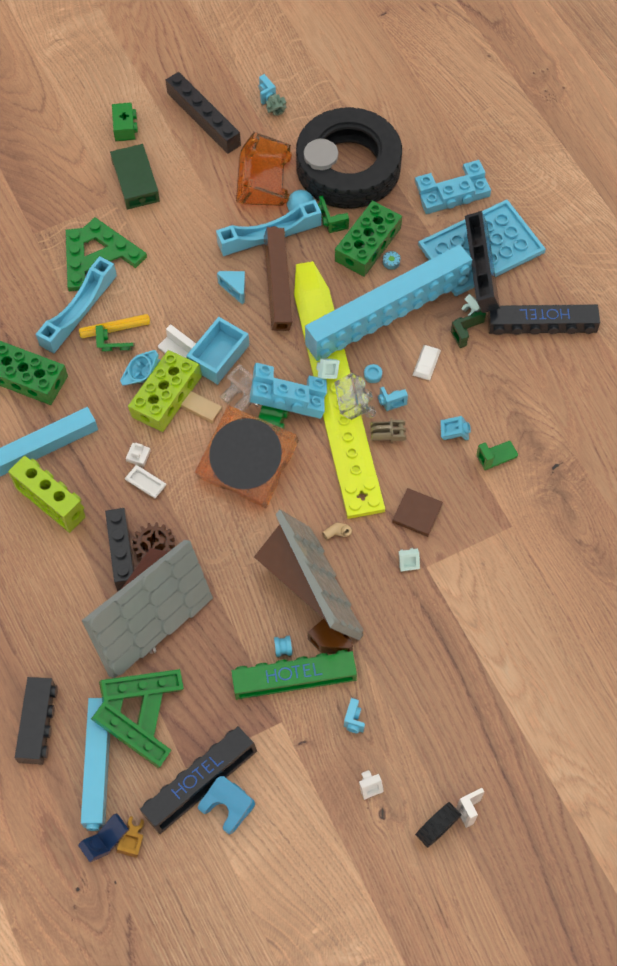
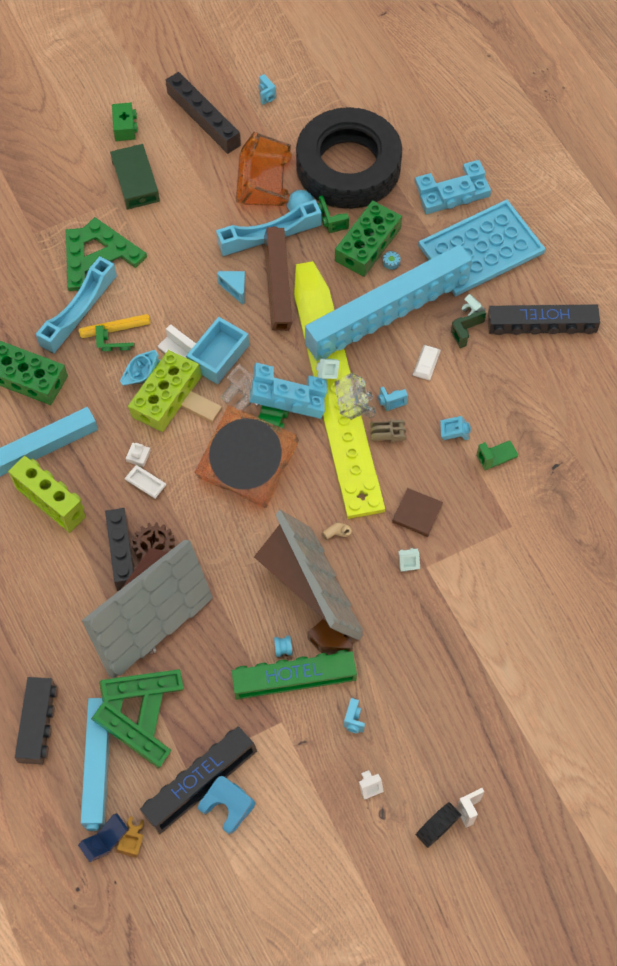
sand green gear [266,94,287,116] -> none
light grey tile [304,139,338,170] -> none
medium azure tile [364,364,382,383] -> none
black brick [465,211,500,313] -> none

